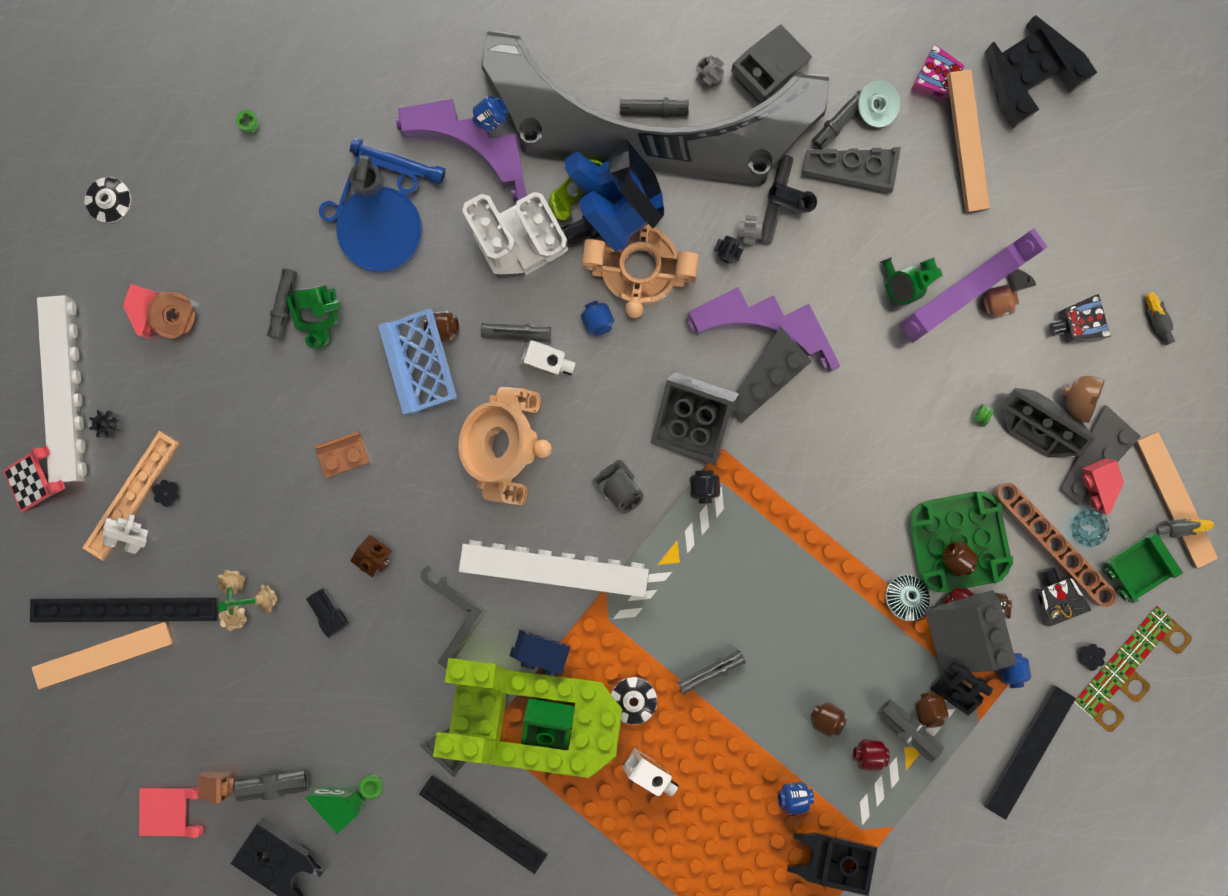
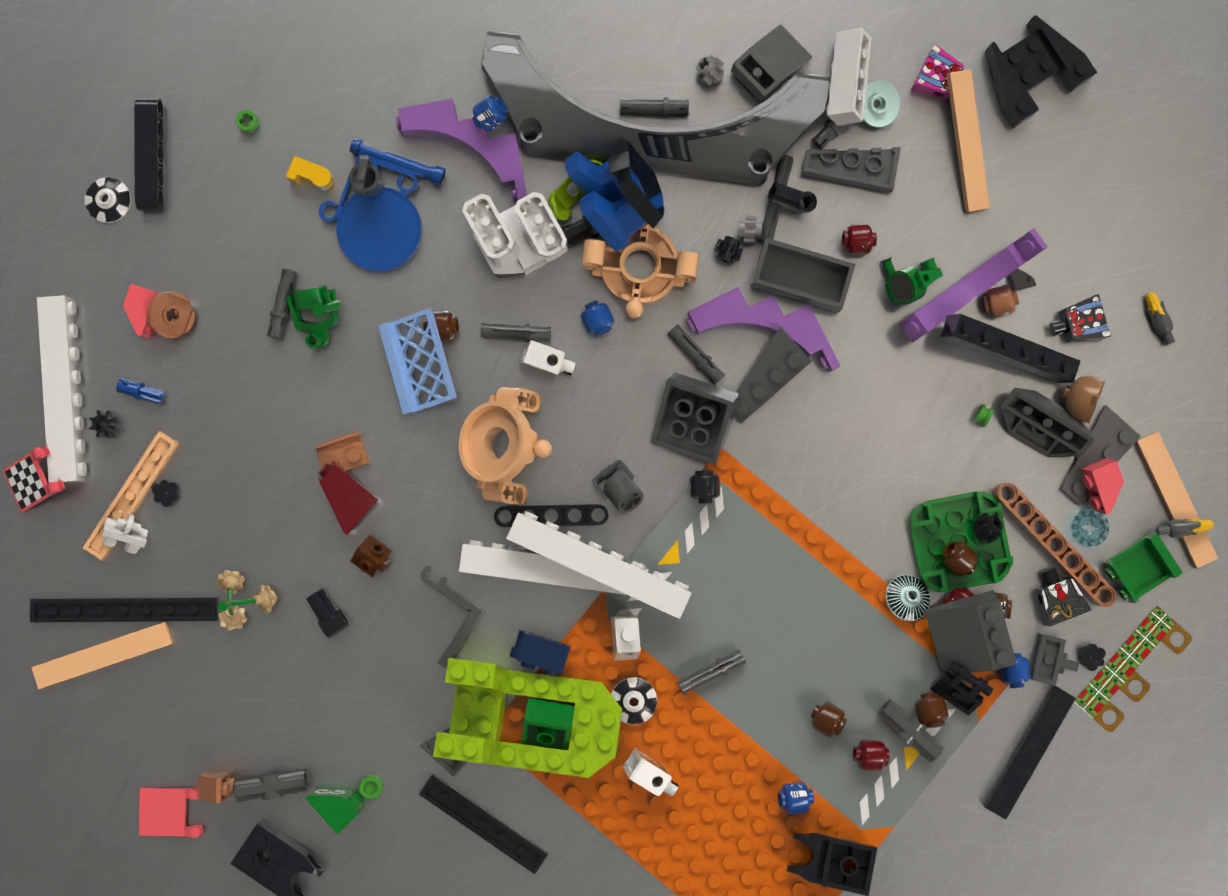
none -> blue axle [116,378,164,404]
none -> black beam [134,98,164,210]
none -> yellow leg [286,156,334,191]
none -> dark red slope [318,460,378,535]
none -> black beam [494,504,609,527]
none -> white brick [506,511,692,619]
none -> white torso [610,615,641,661]
none -> dark grey pin [667,324,725,385]
none -> dark grey piece [750,238,856,313]
none -> white brick [826,27,872,126]
none -> dark red head [842,224,877,255]
none -> black brick [940,314,1080,383]
none -> black gear [973,513,1003,544]
none -> dark grey hinge [1031,634,1079,686]

